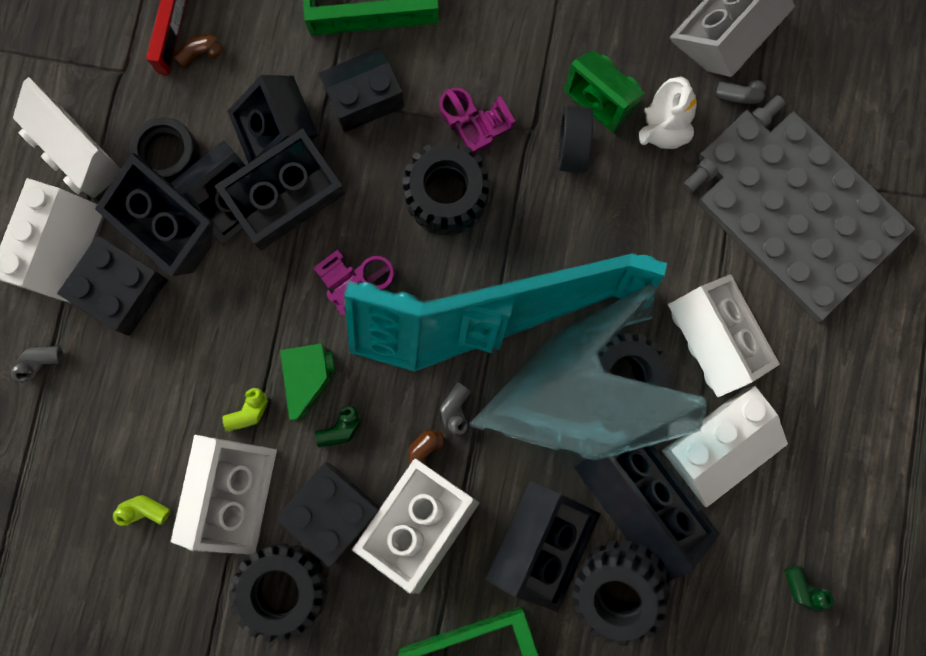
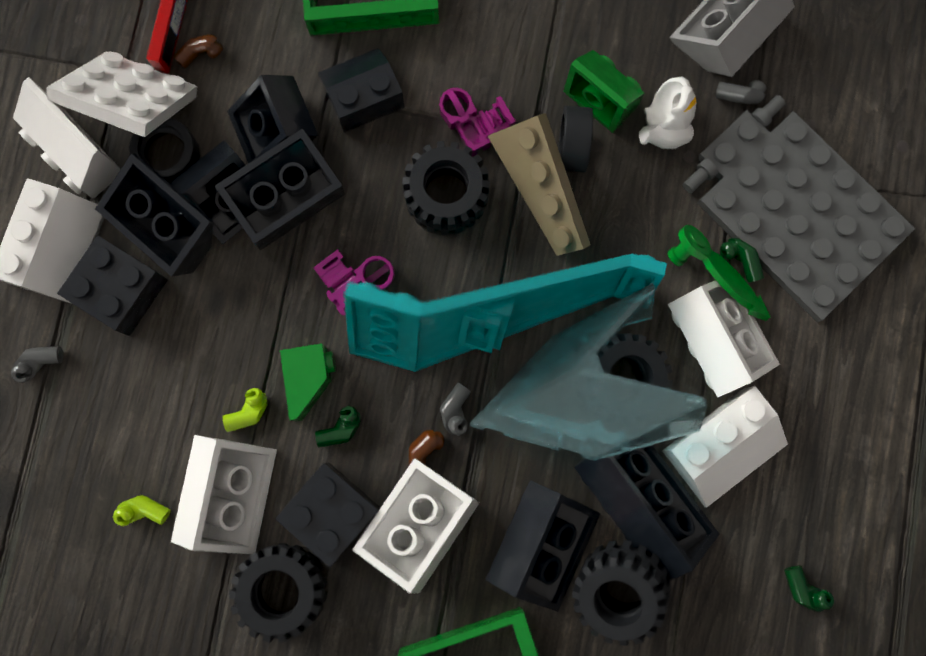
none -> white plate [46,51,197,137]
none -> dark tan wing [488,113,591,256]
none -> green brick [667,225,771,321]
none -> dark green arm [720,238,764,282]

